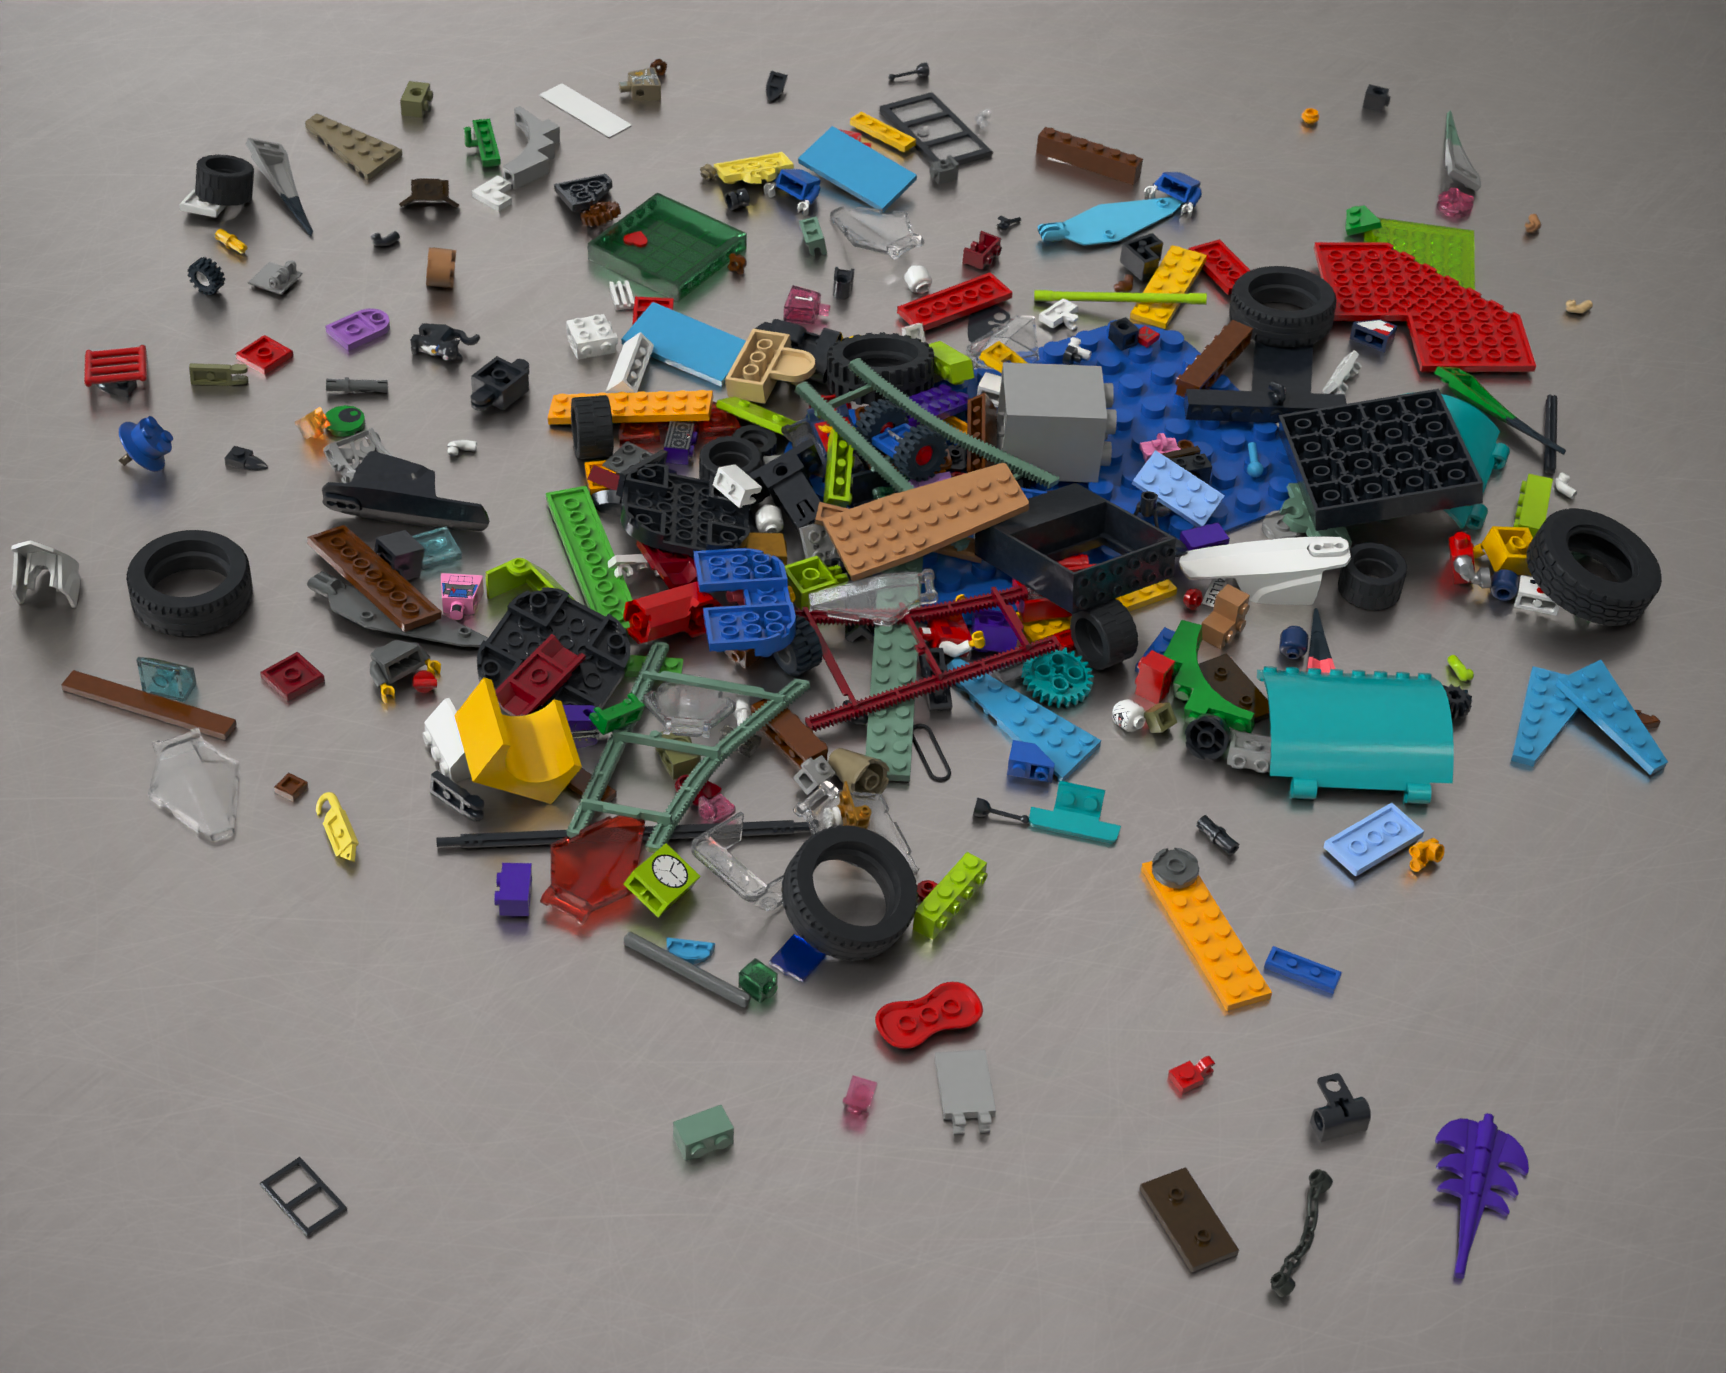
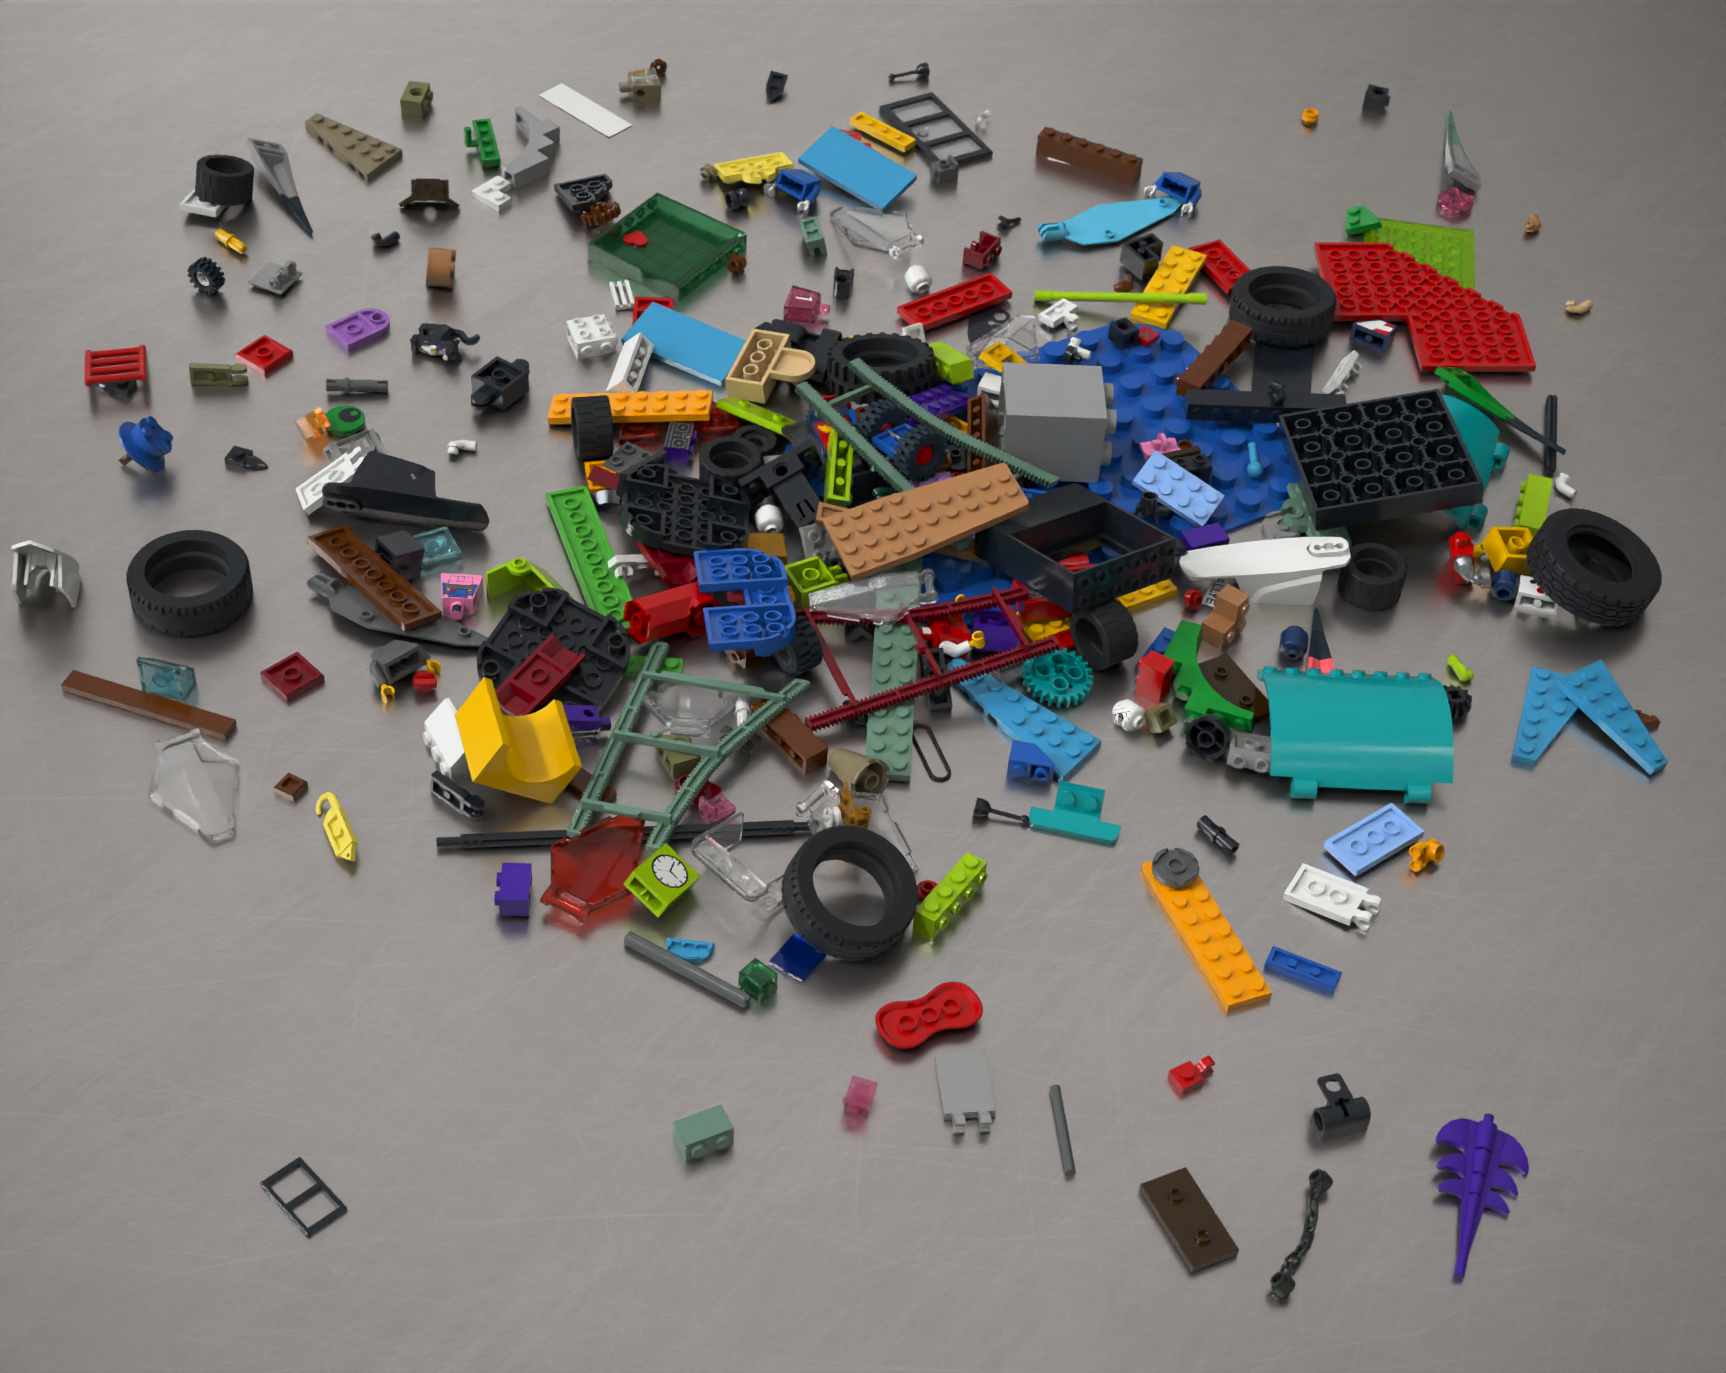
green hinge [589,693,645,735] -> none
white hinge [713,464,762,508] -> none
light grey brick [793,755,836,795] -> none
none -> white tile [296,447,366,515]
none -> dark grey bar [1050,1084,1076,1176]
none -> white tile [1283,863,1382,931]

